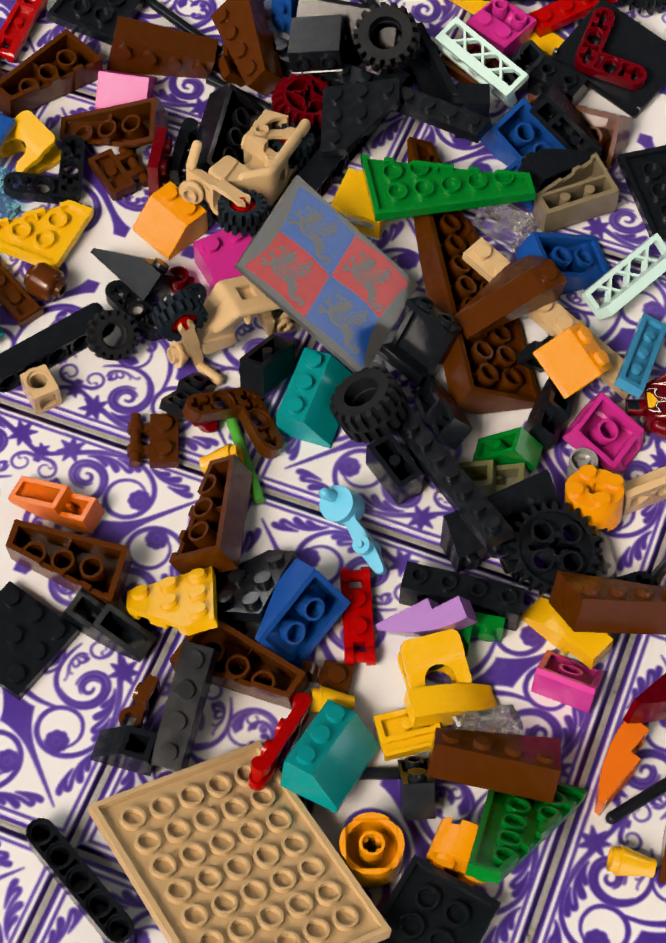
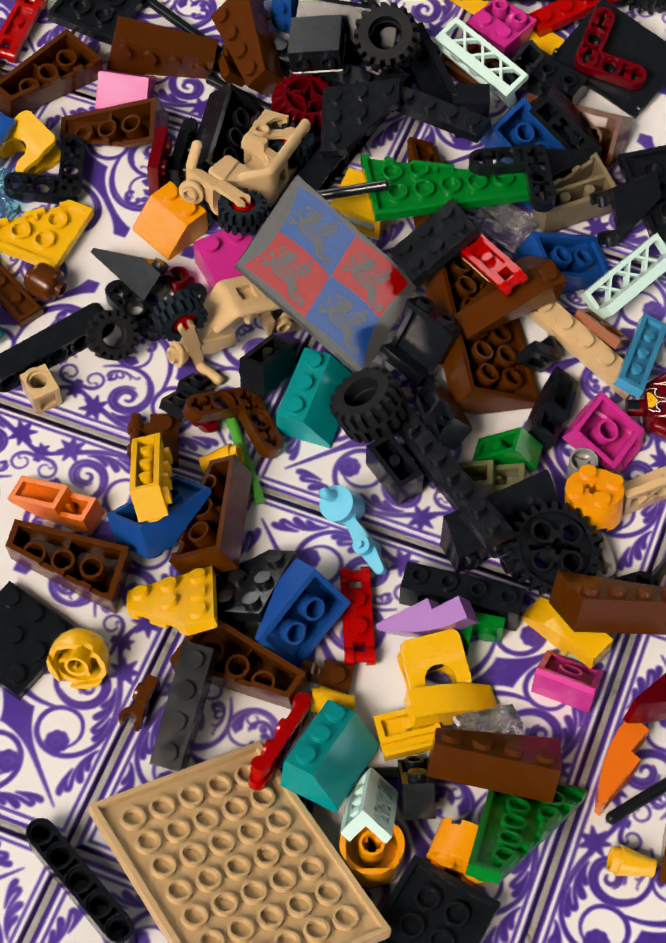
black slope [61,588,158,663] -> none
reddish brown plate [88,147,148,201] -> none
black slope [90,725,158,776] -> none
light orange slope [533,321,613,399] -> none
none -> yellow cylinder [46,628,110,689]
none -> blue slope [107,475,212,559]
none -> yellow brick [129,433,173,522]
none -> black bar [316,179,389,200]
none -> light aqua fence [340,767,399,844]
none -> black plate [390,198,481,288]
none -> red plate [458,233,528,297]
none -> black beam [469,145,556,212]
none -> dark orange plate [574,308,631,350]
none -> black flag [589,172,661,248]

